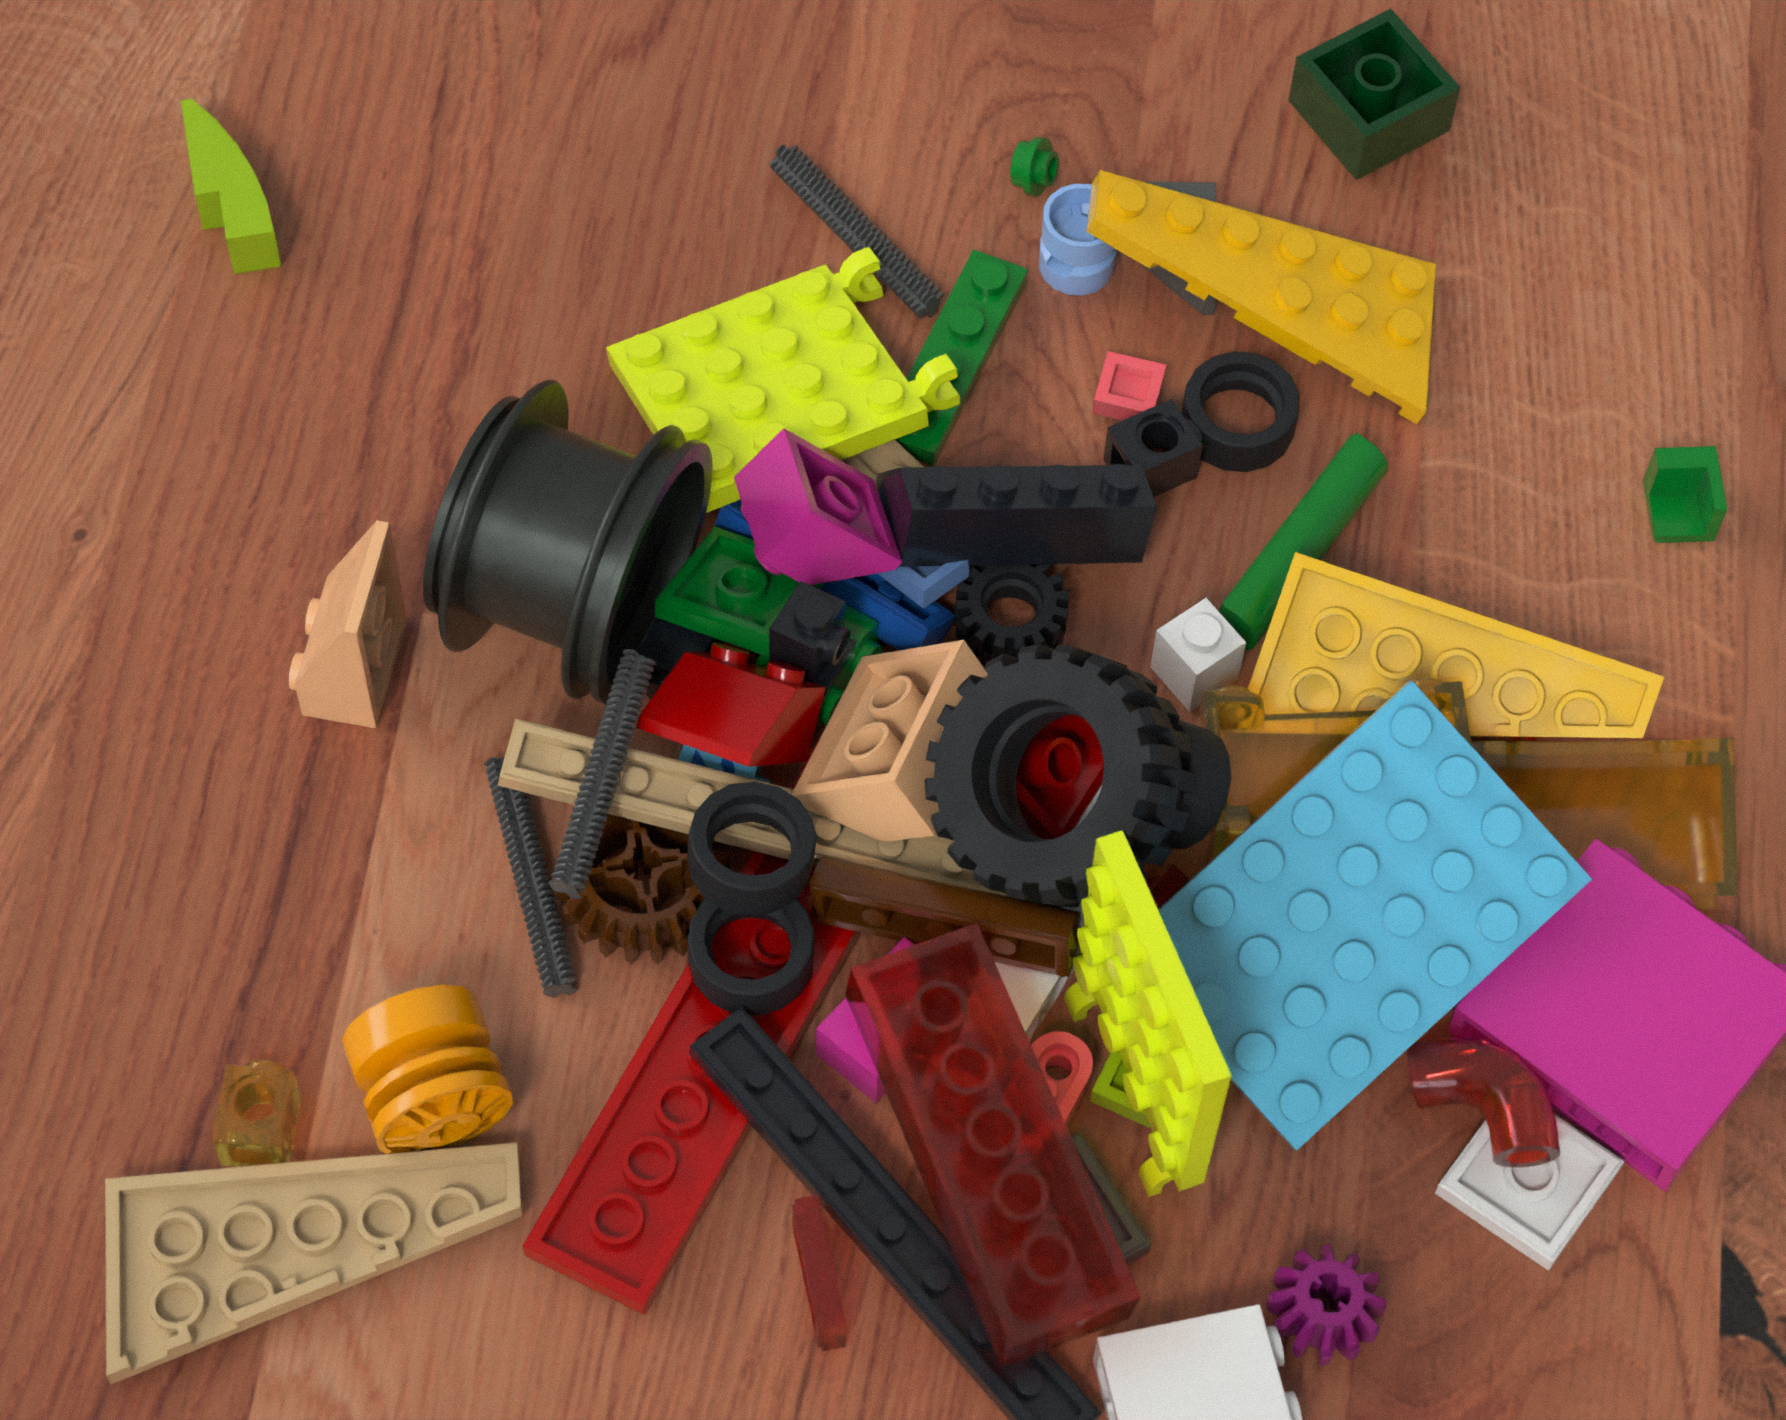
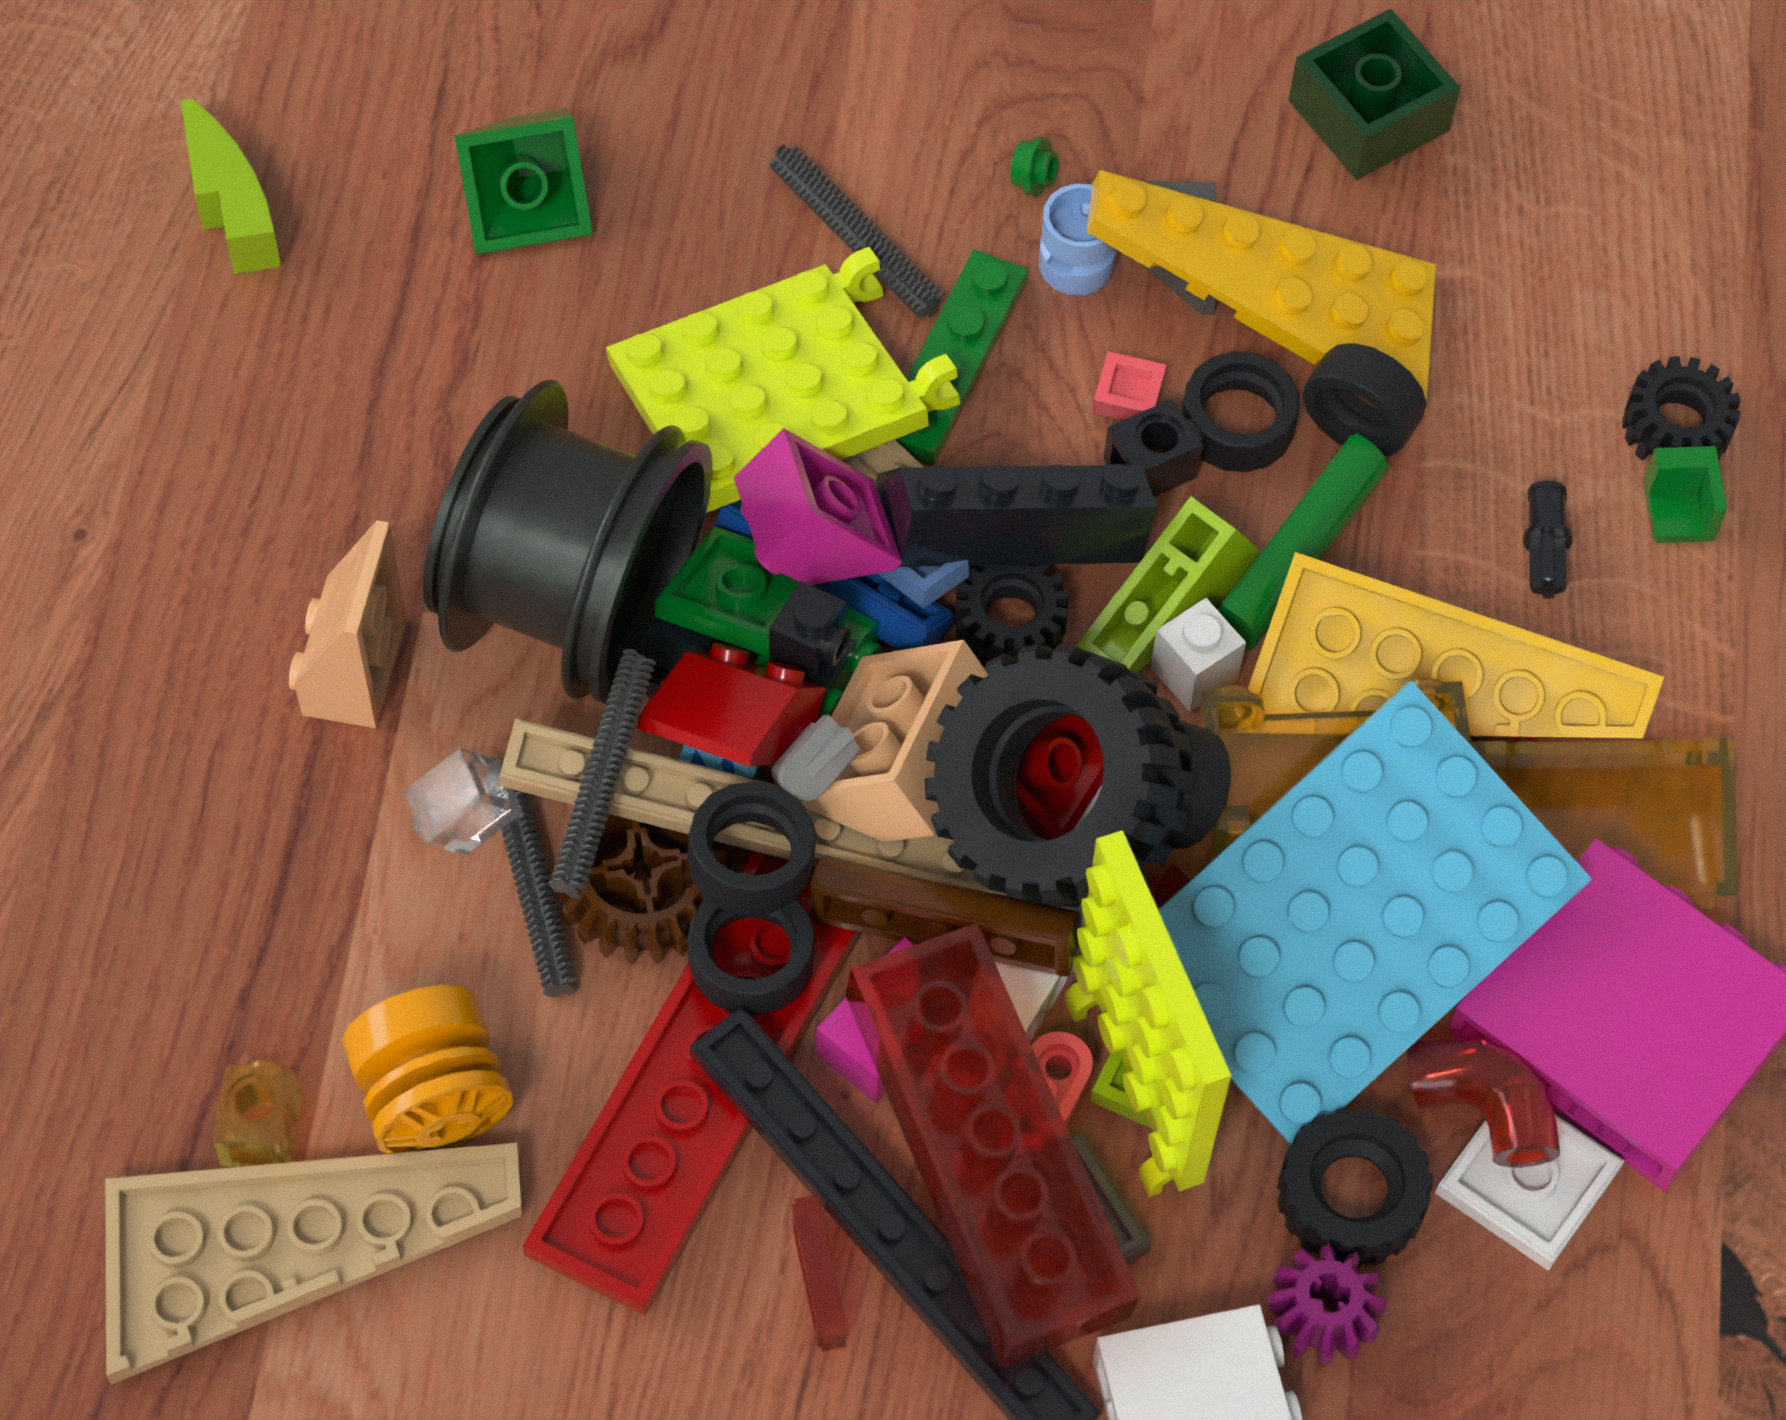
none -> clear brick [404,748,522,855]
none -> green slope [454,108,593,254]
none -> light grey piece [772,715,861,802]
none -> lime slope [1076,496,1261,673]
none -> black tyre [1277,1108,1433,1268]
none -> black tyre [1302,343,1427,456]
none -> black axle [1523,480,1573,599]
none -> black tyre [1622,356,1741,461]

